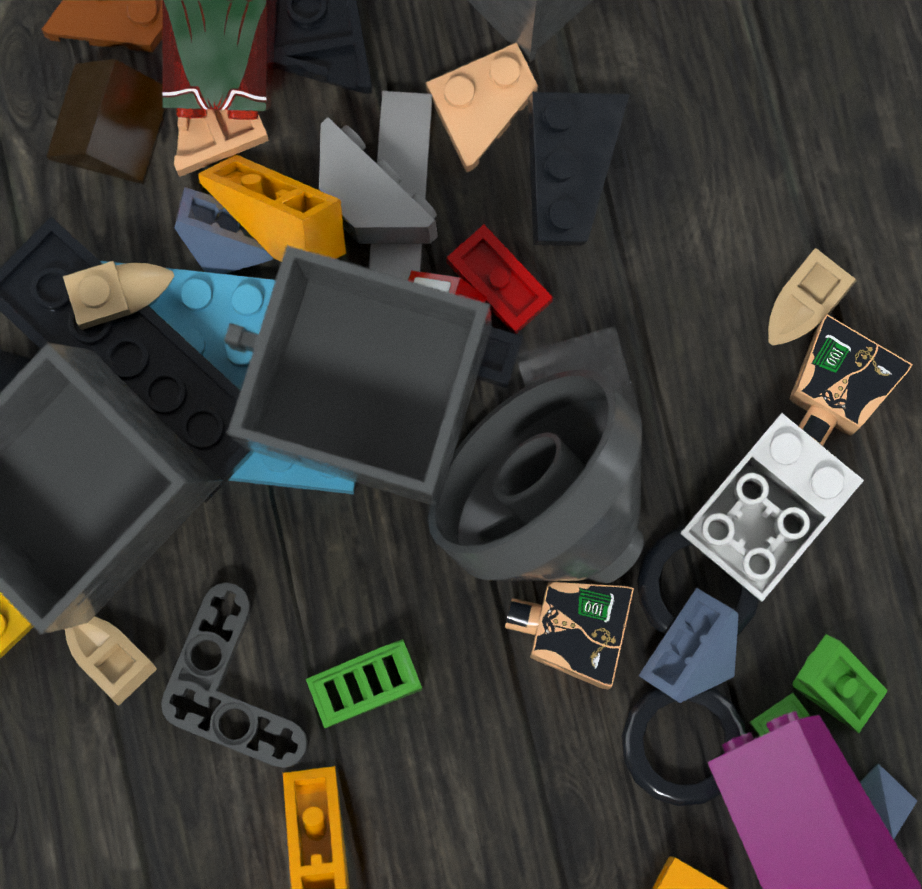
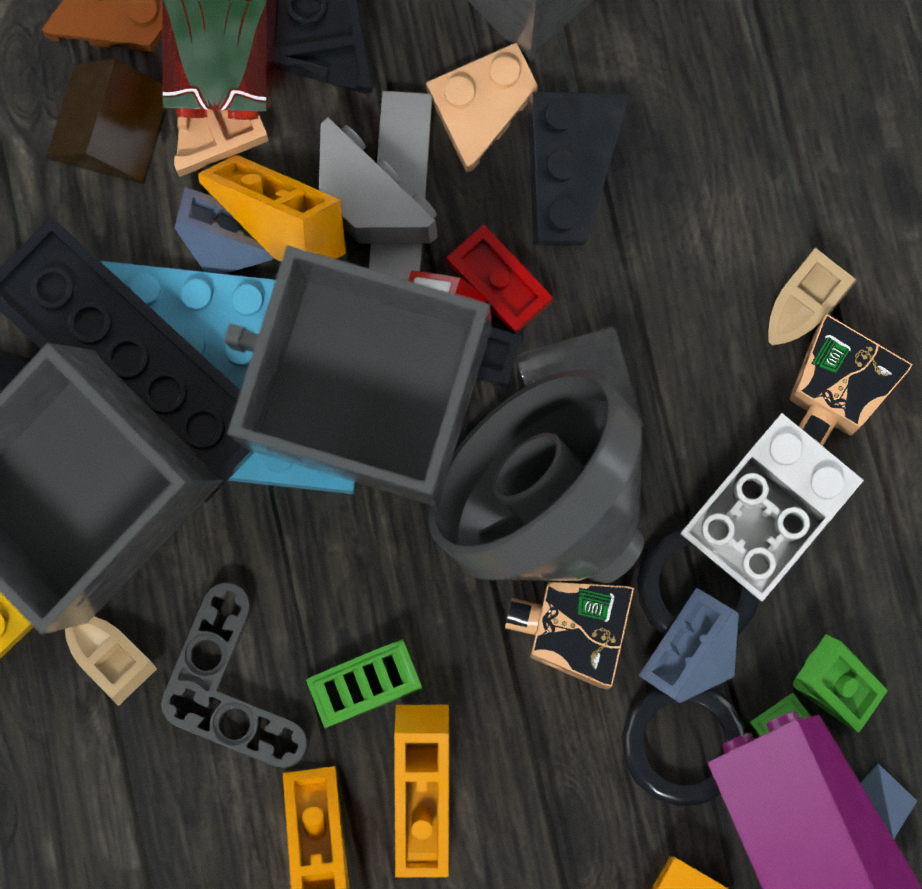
tan plate [63,261,175,330] -> none
none -> light orange slope [394,705,449,877]

